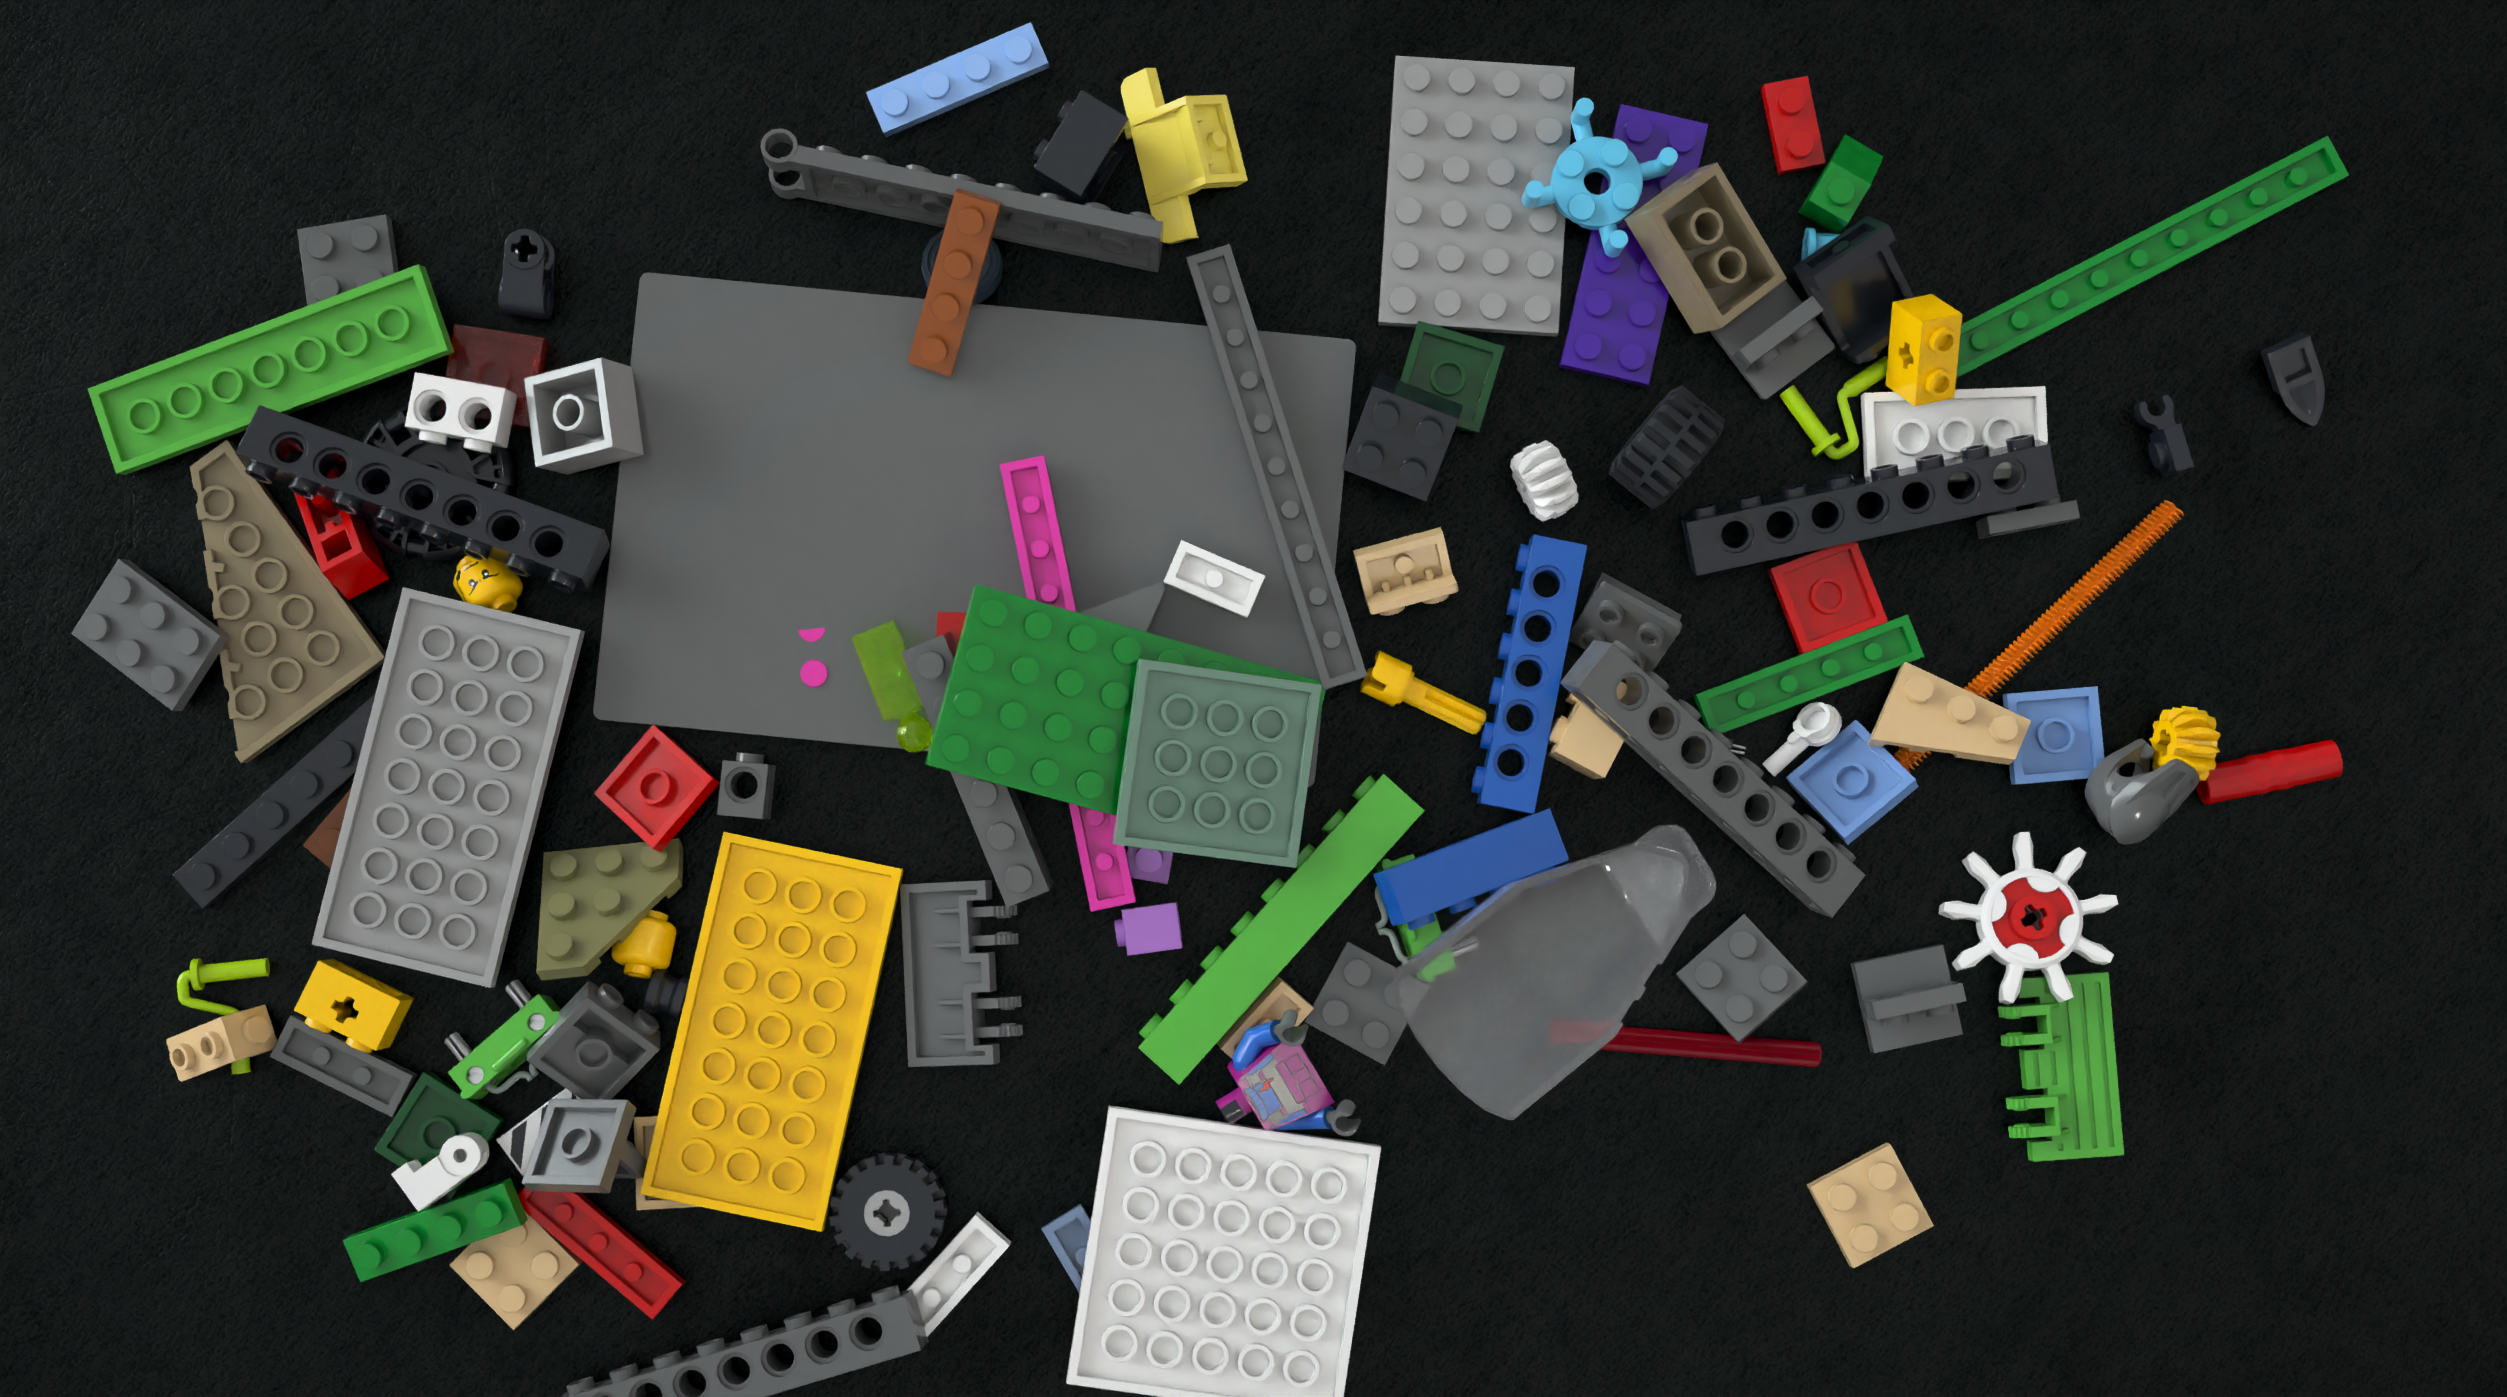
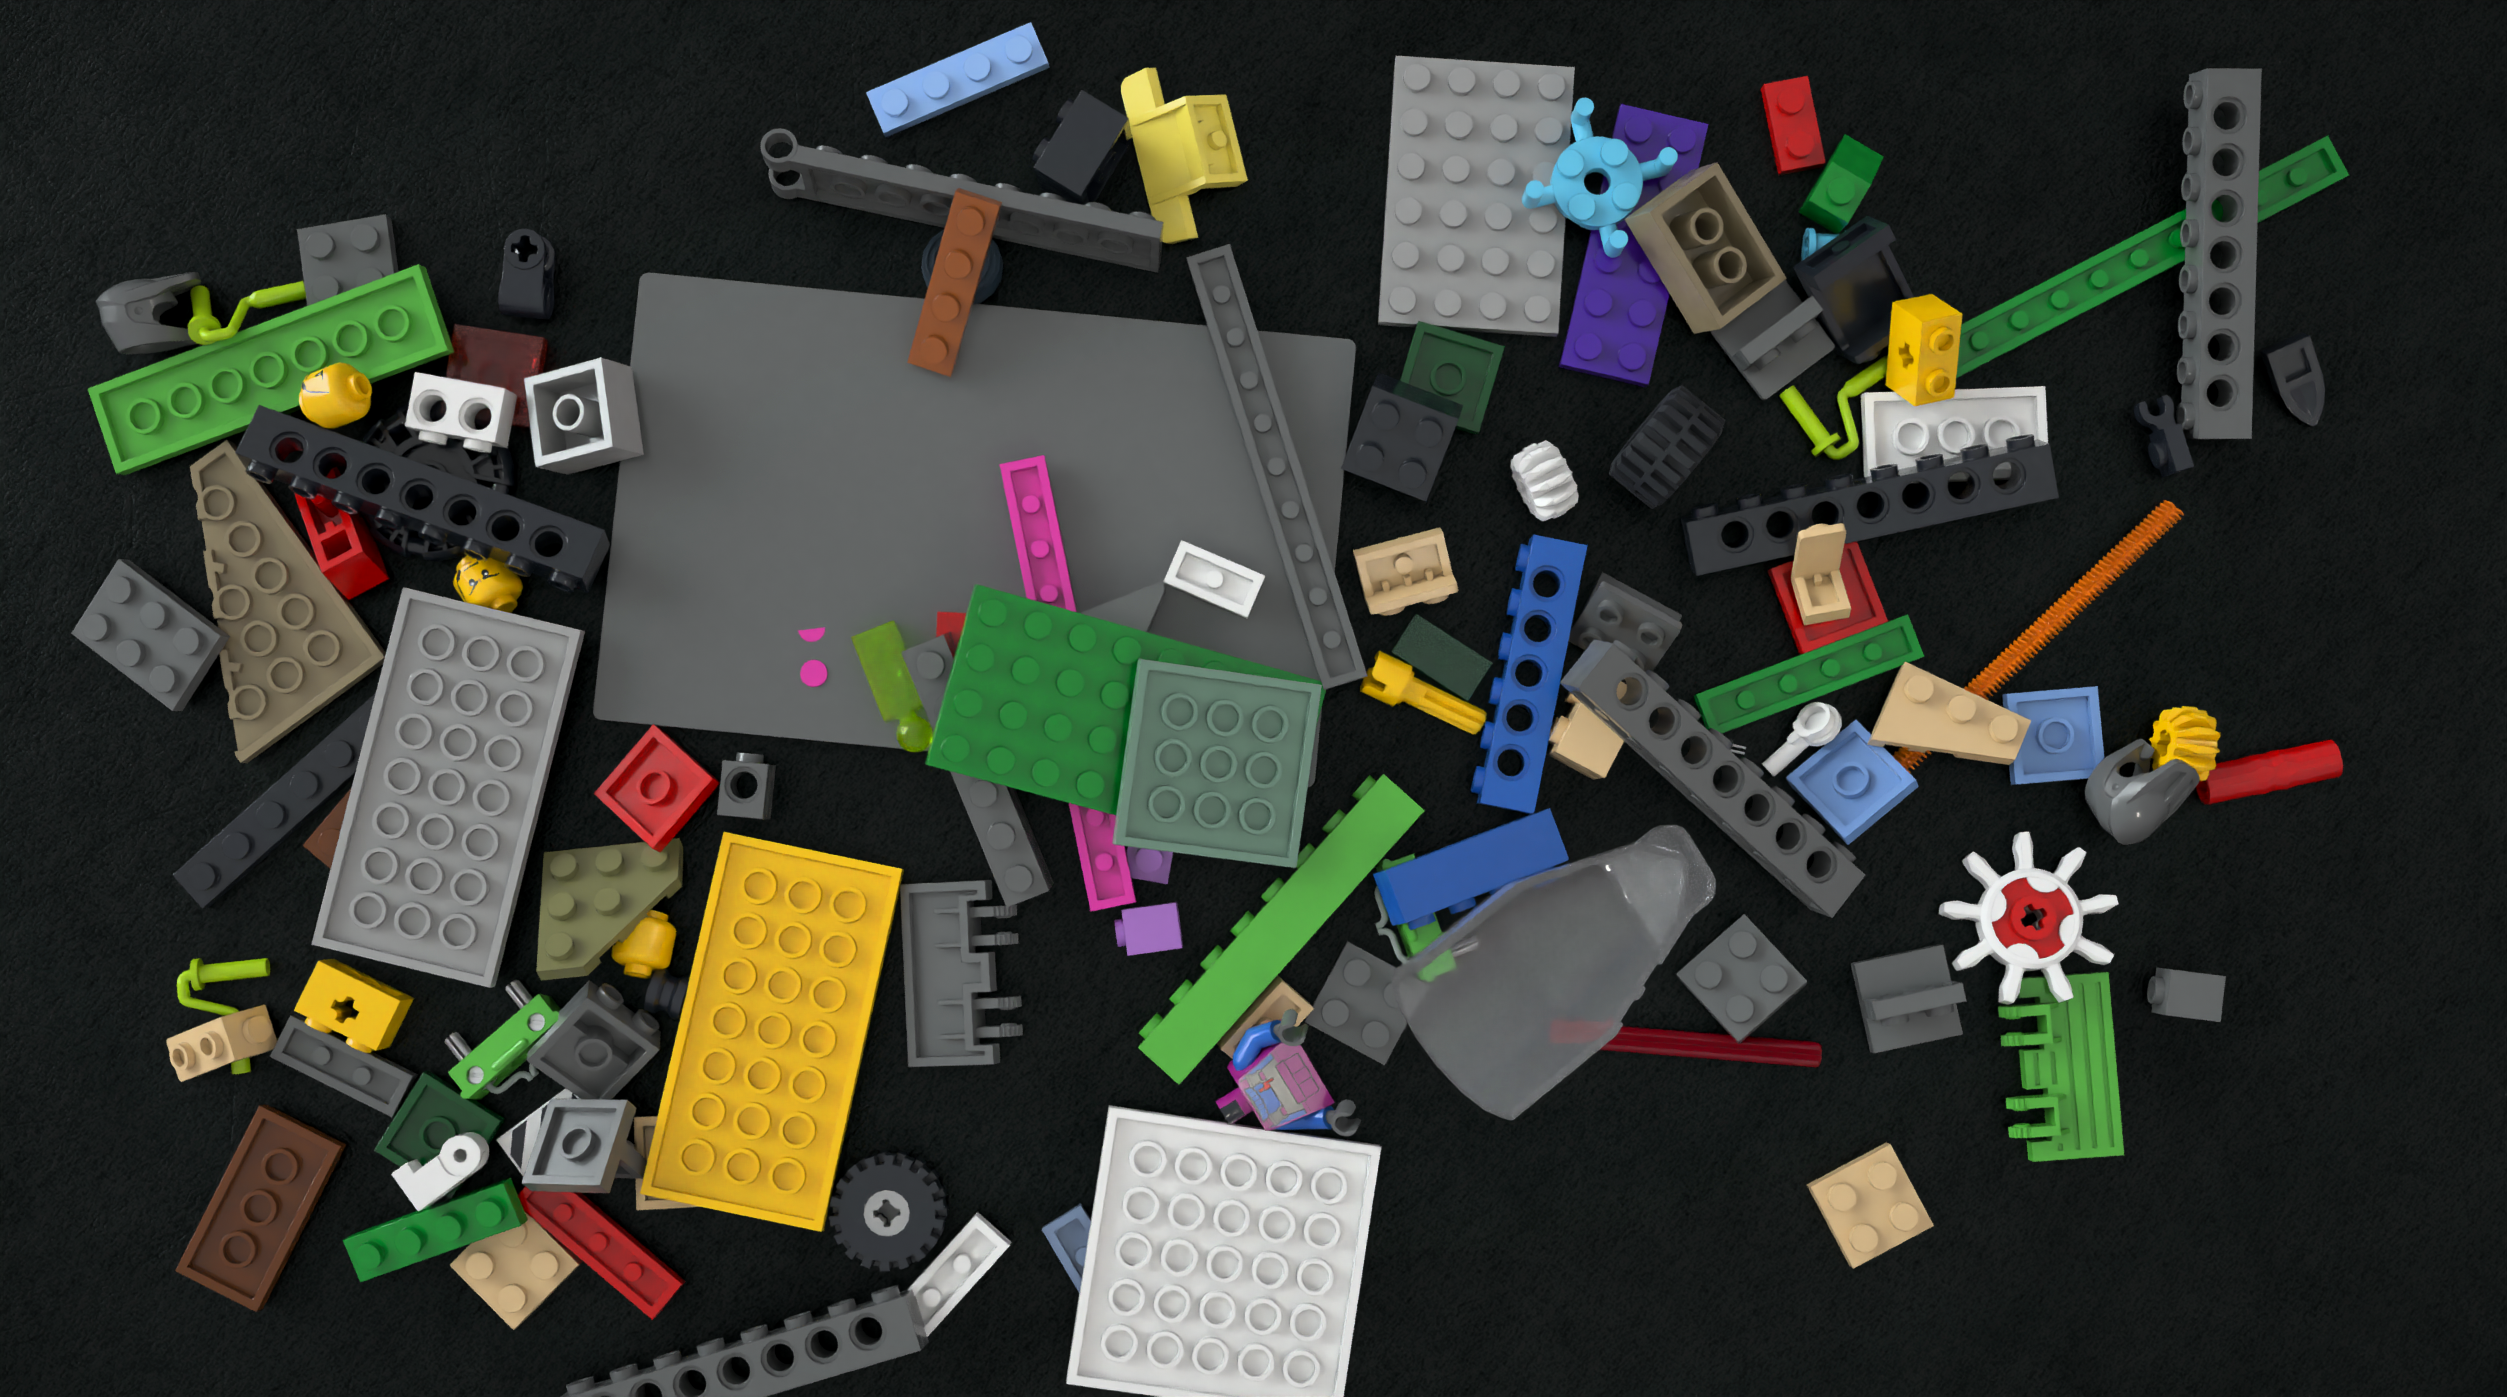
dark grey plate [1975,495,2080,539] -> none
none -> dark grey helmet [96,272,201,355]
none -> reddish brown plate [175,1104,346,1312]
none -> lime piece [188,281,306,345]
none -> yellow head [299,362,372,429]
none -> clear green plate [1391,614,1492,702]
none -> tan bracket [1791,523,1851,625]
none -> dark grey brick [2147,967,2226,1022]
none -> dark grey brick [2176,68,2262,439]

